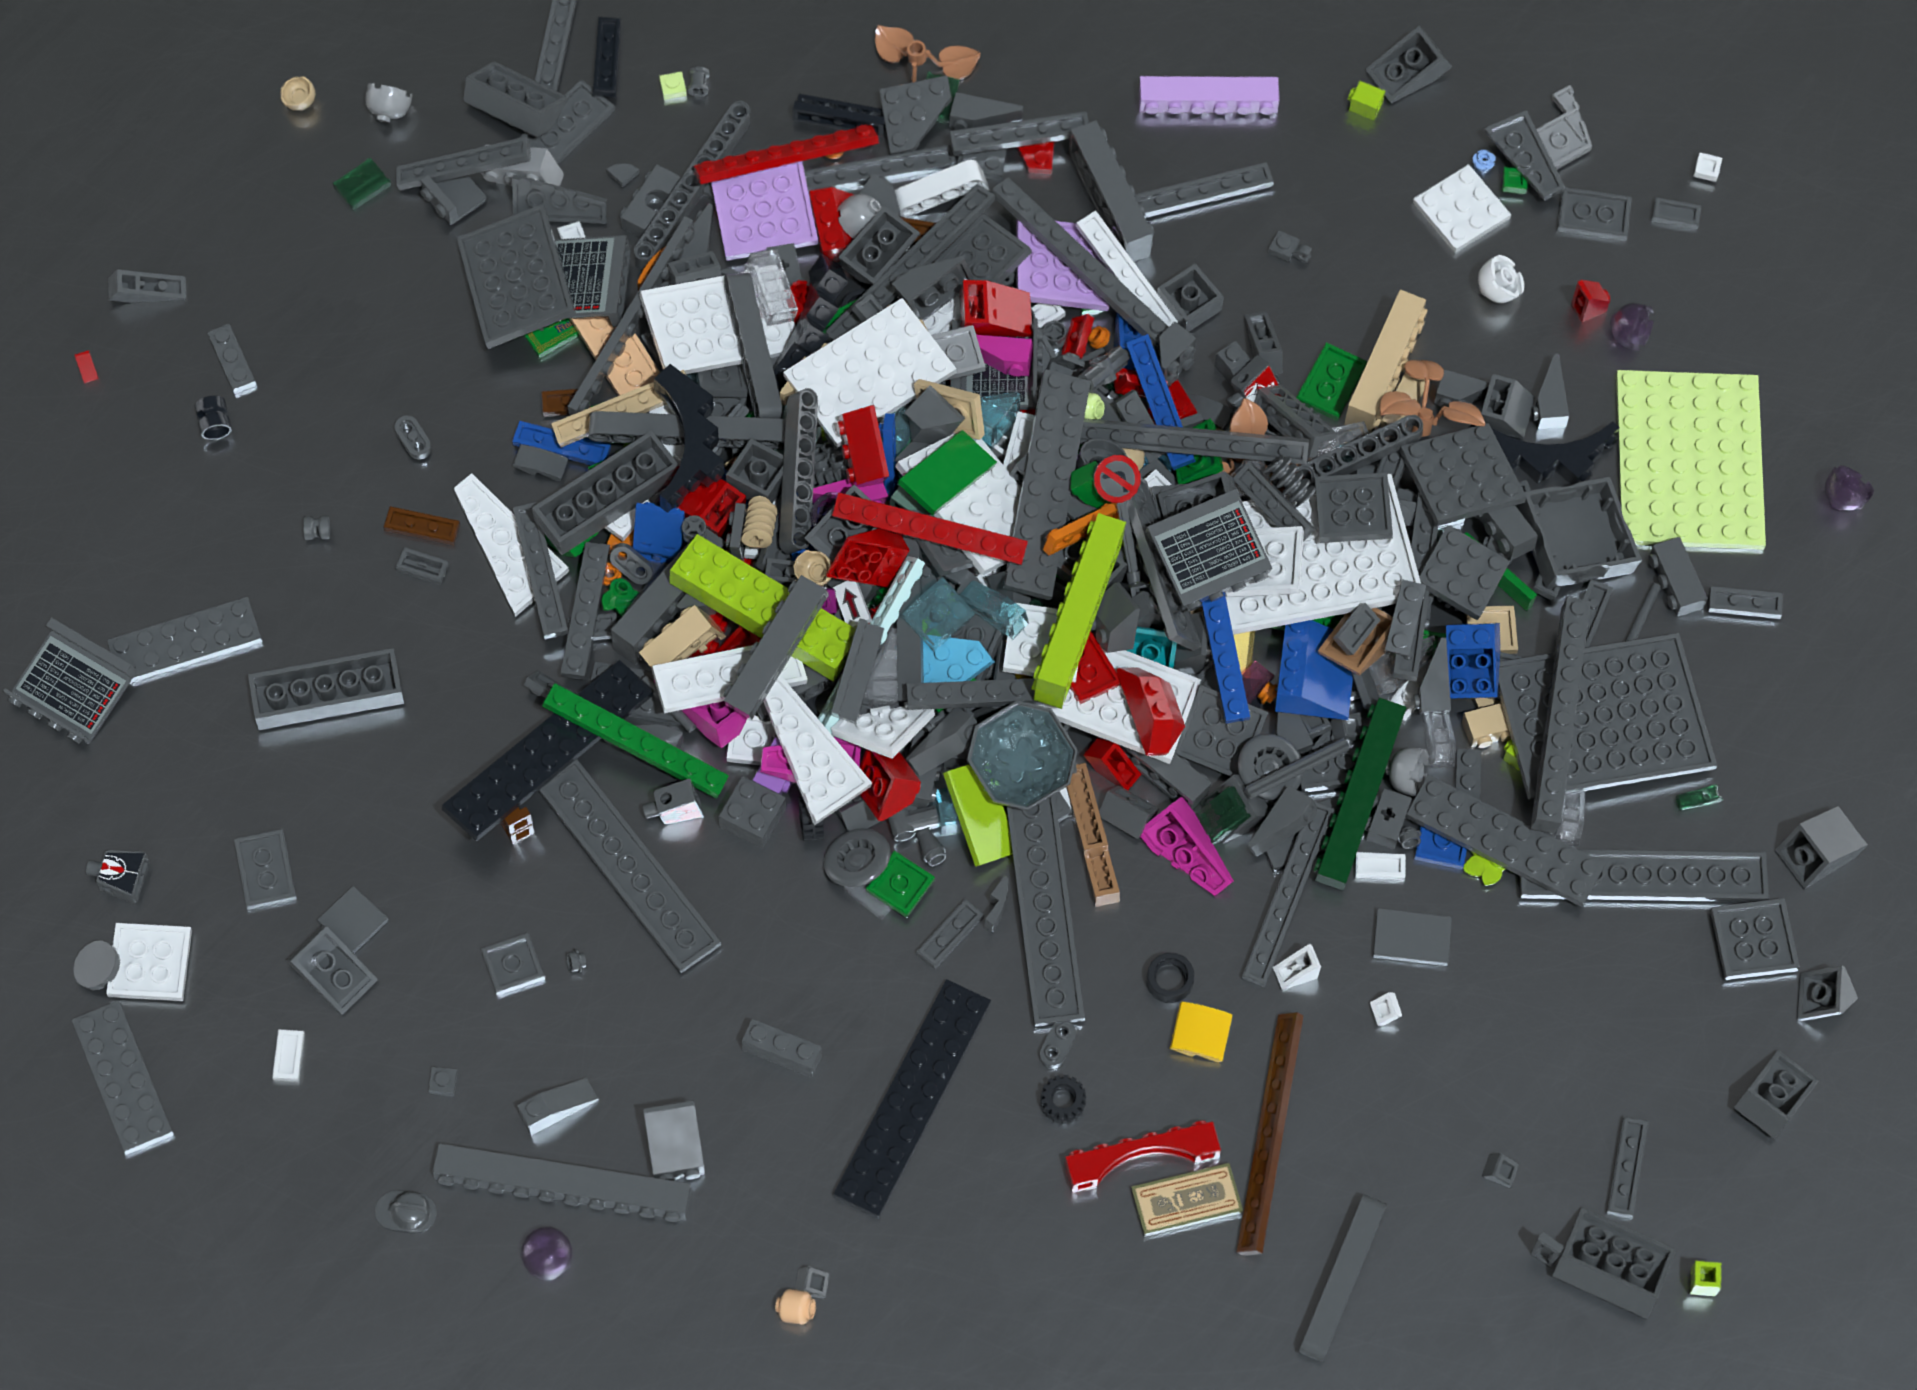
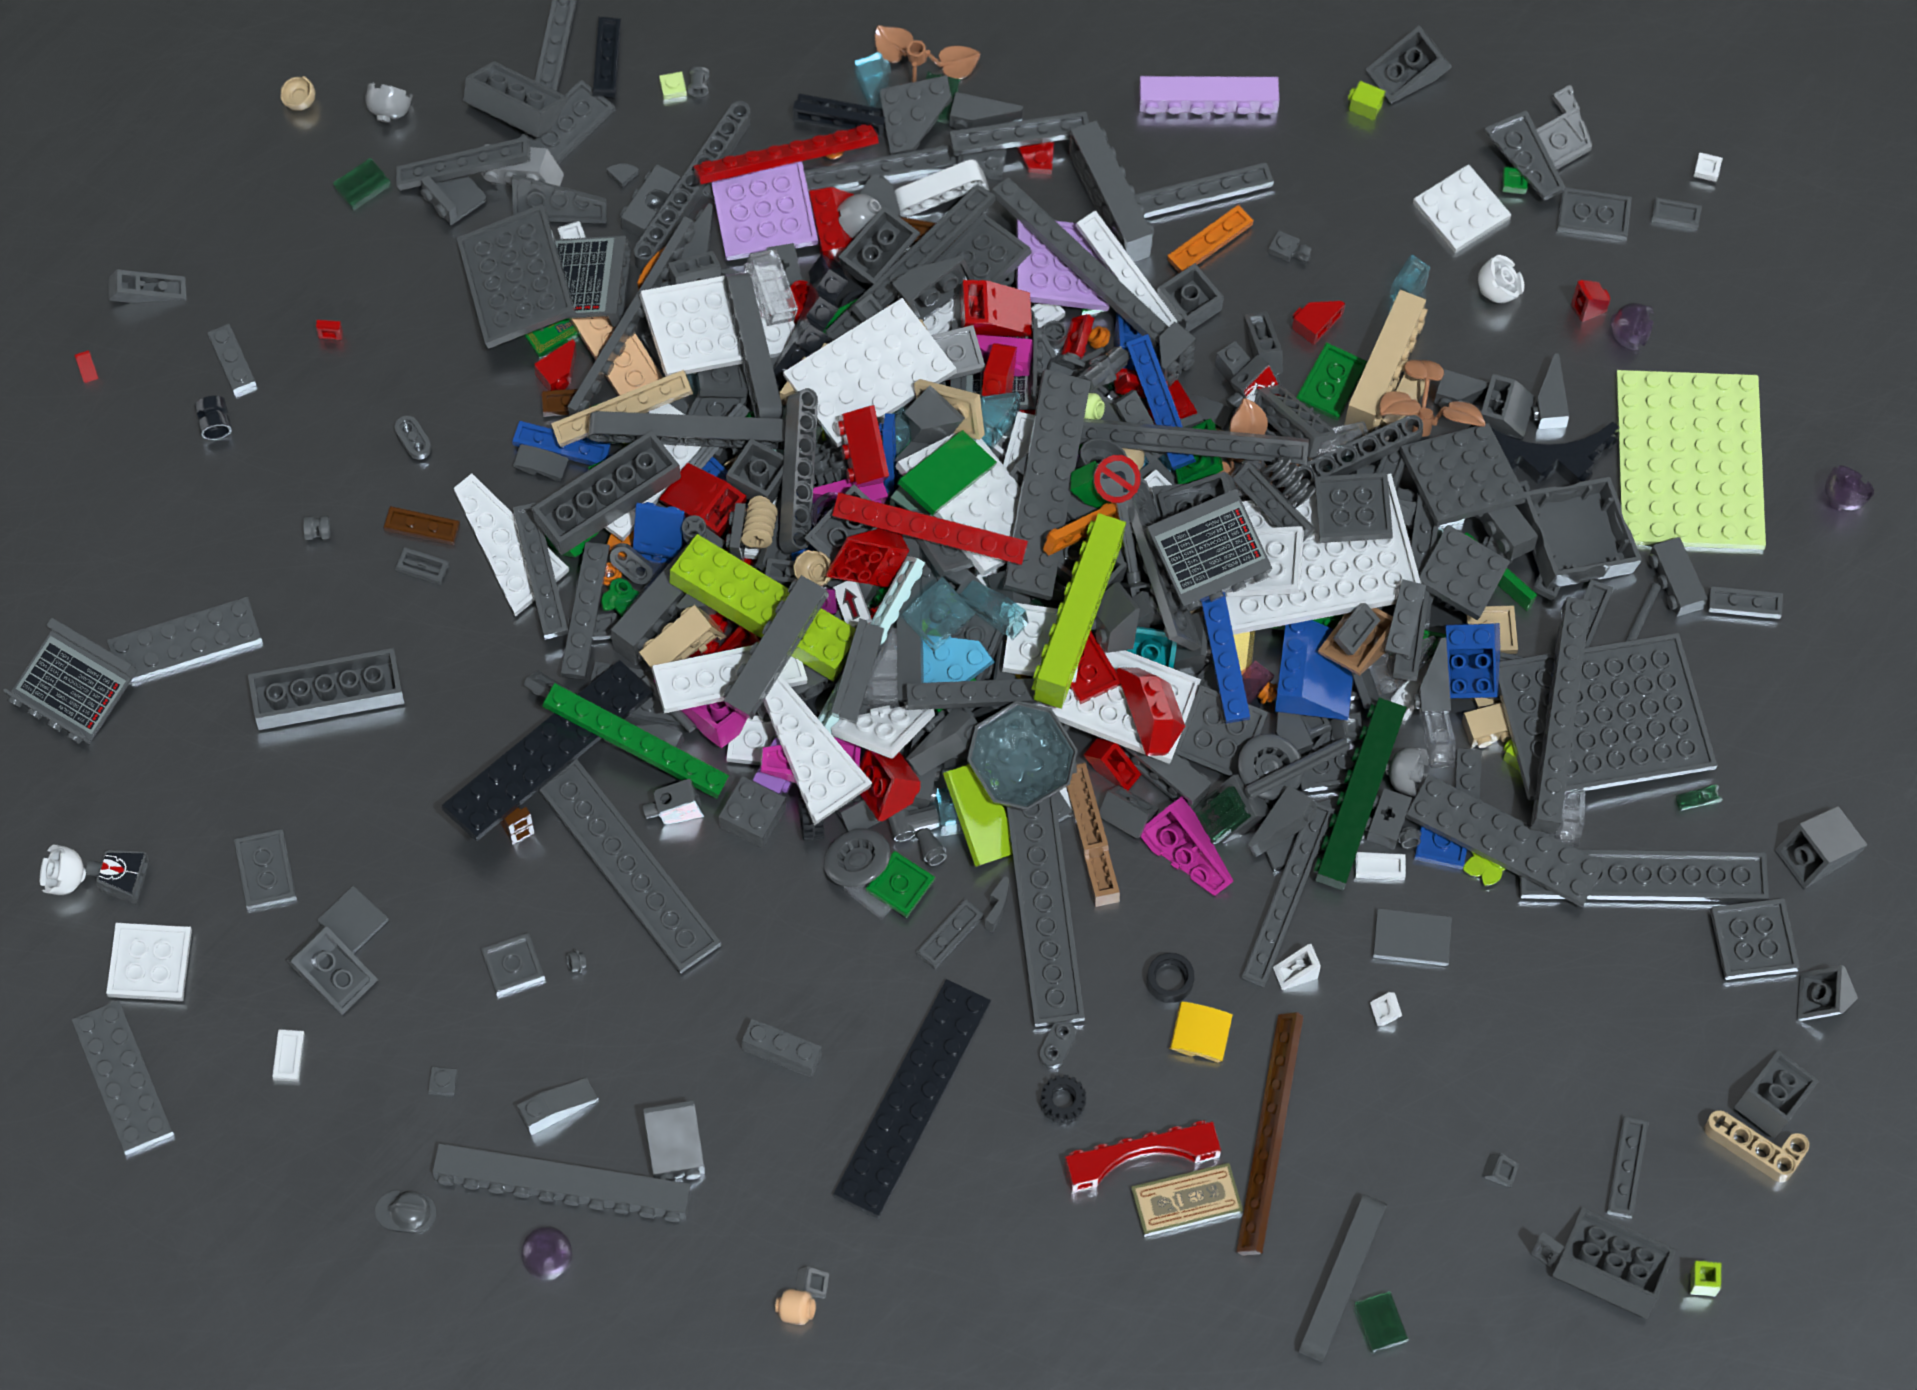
dark grey tile [73,940,120,990] -> none
black arch [654,364,724,513] -> none
light blue plate [1472,150,1495,172] -> none
none -> white cylinder [40,844,86,895]
none -> red tile [316,320,343,340]
none -> red slope [534,339,577,391]
none -> clear light blue slope [855,52,891,107]
none -> red slope [982,343,1017,400]
none -> orange plate [1167,205,1253,273]
none -> red slope [1292,301,1345,345]
none -> clear green plate [1355,1291,1408,1353]
none -> clear light blue slope [1390,254,1430,301]
none -> tan beam [1704,1110,1809,1182]

